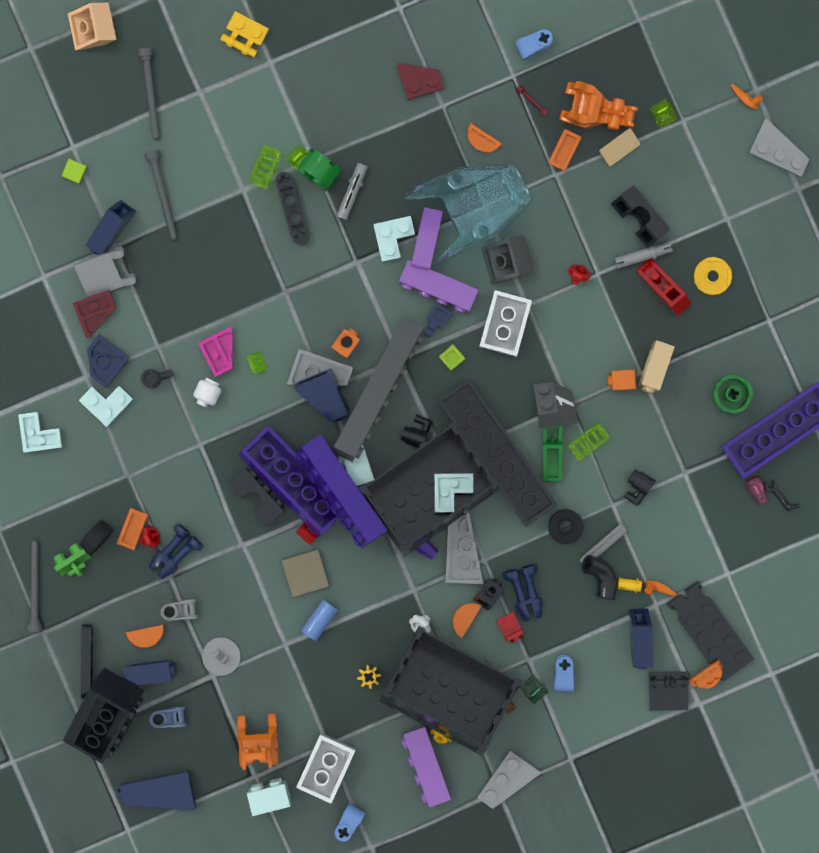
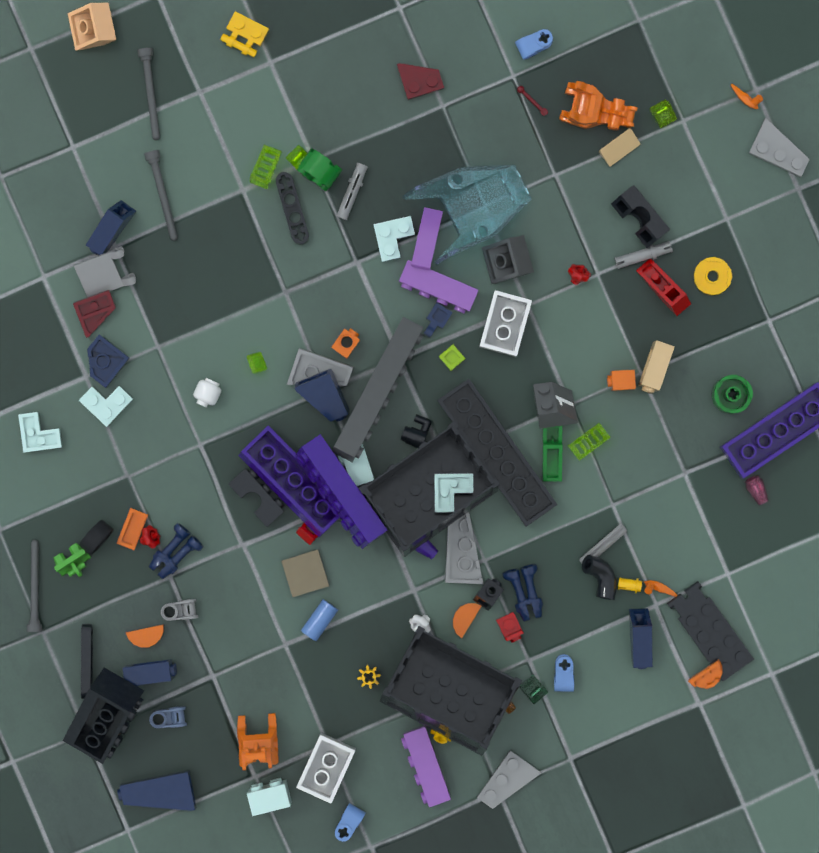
lime tile [62,159,87,184] -> none
black piece [141,369,174,389] -> none
dark pink wing [198,327,233,377] -> none
light grey piece [202,637,241,676] -> none
orange tile [468,123,502,153] -> none
orange tile [548,129,582,171] -> none
black tyre [548,509,584,544] -> none
black piece [624,469,656,505] -> none
black hinge [649,671,689,711] -> none
black piece [764,480,800,511] -> none

